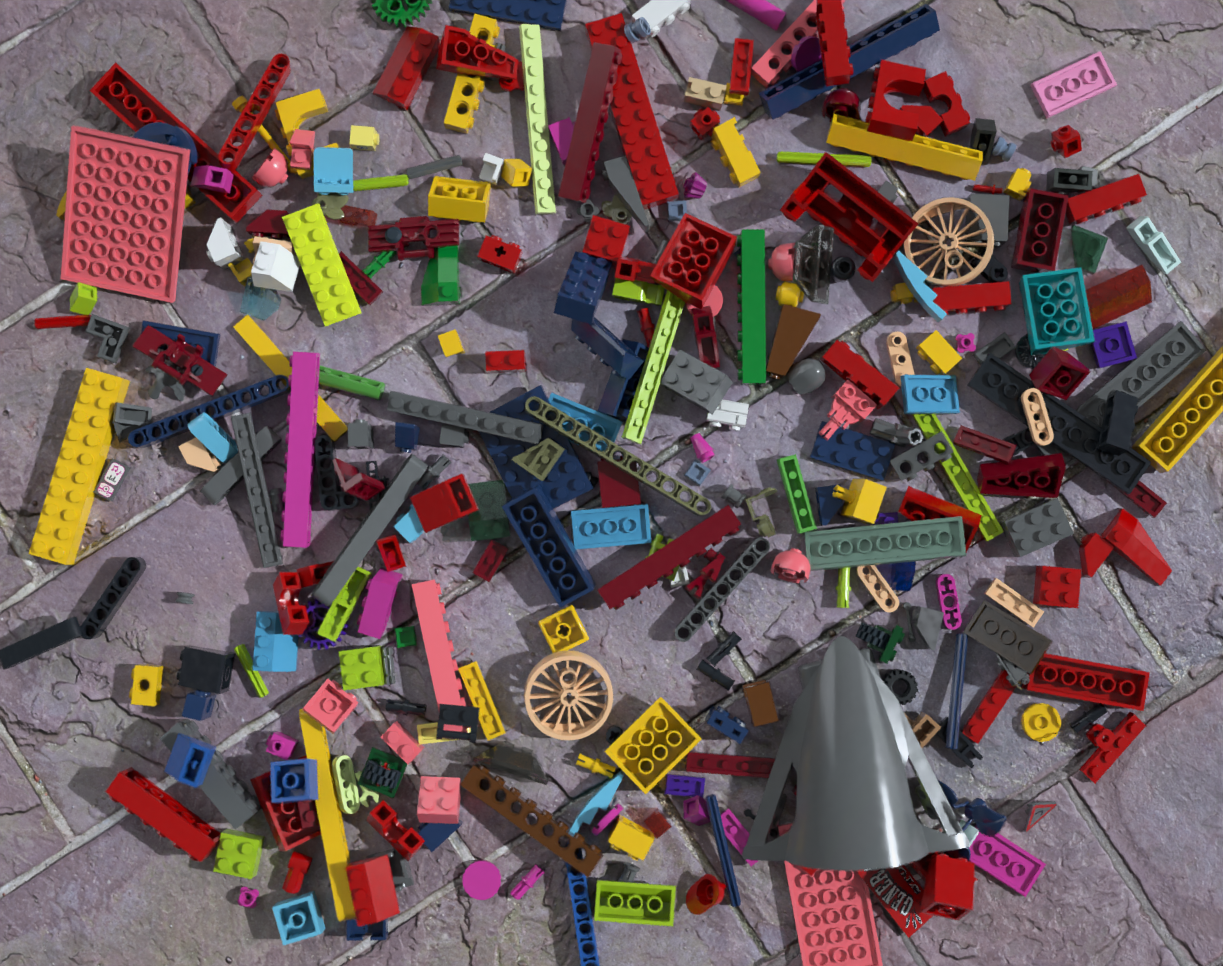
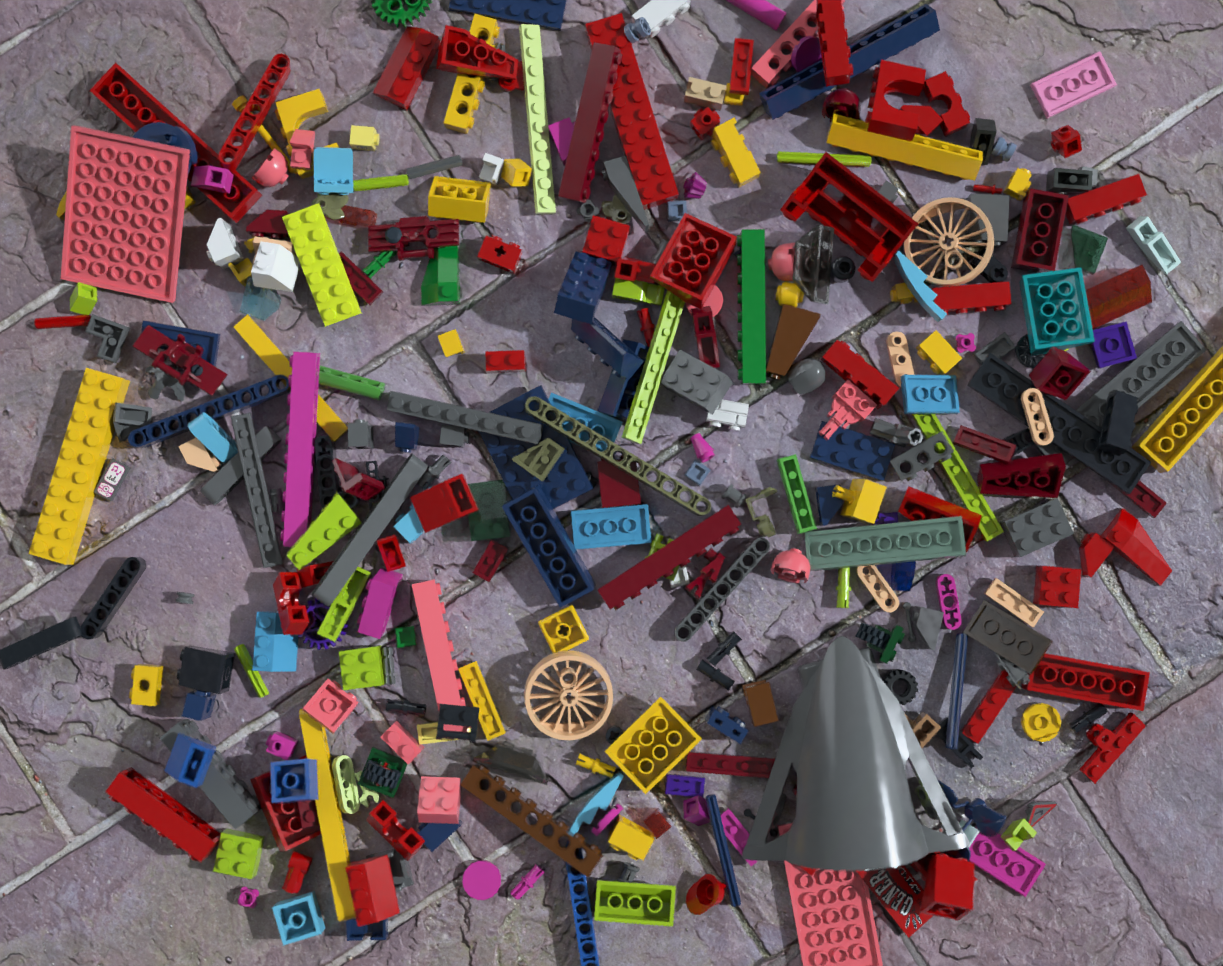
none -> lime wing [287,492,362,570]
none -> lime panel [1001,818,1037,851]

